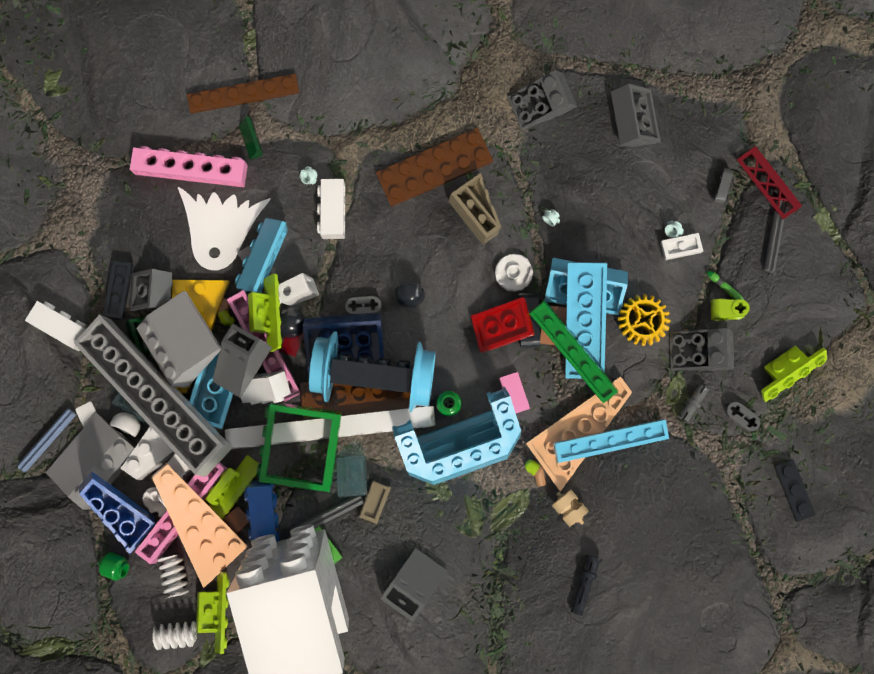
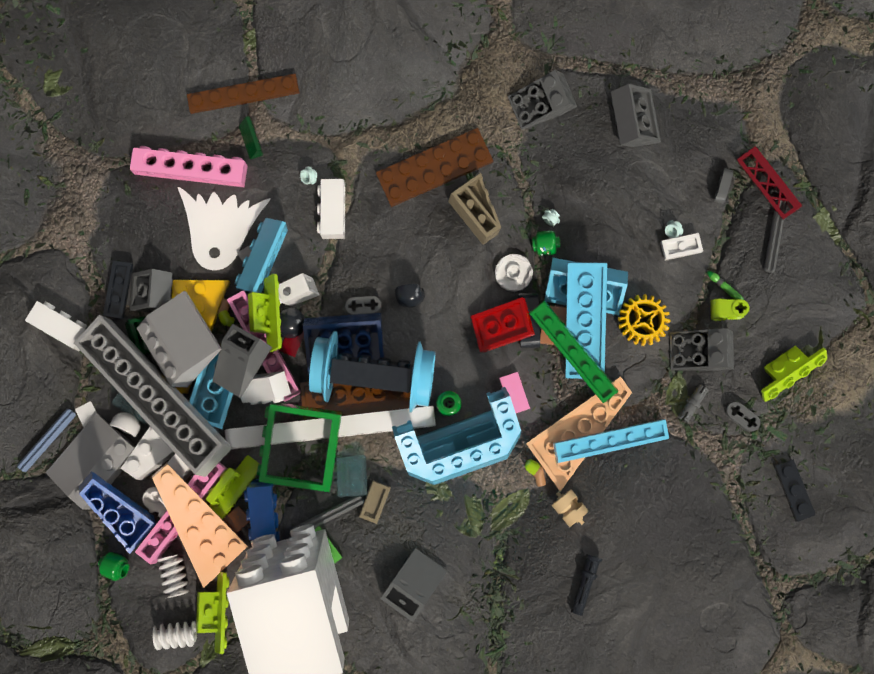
none -> green head [532,231,560,256]

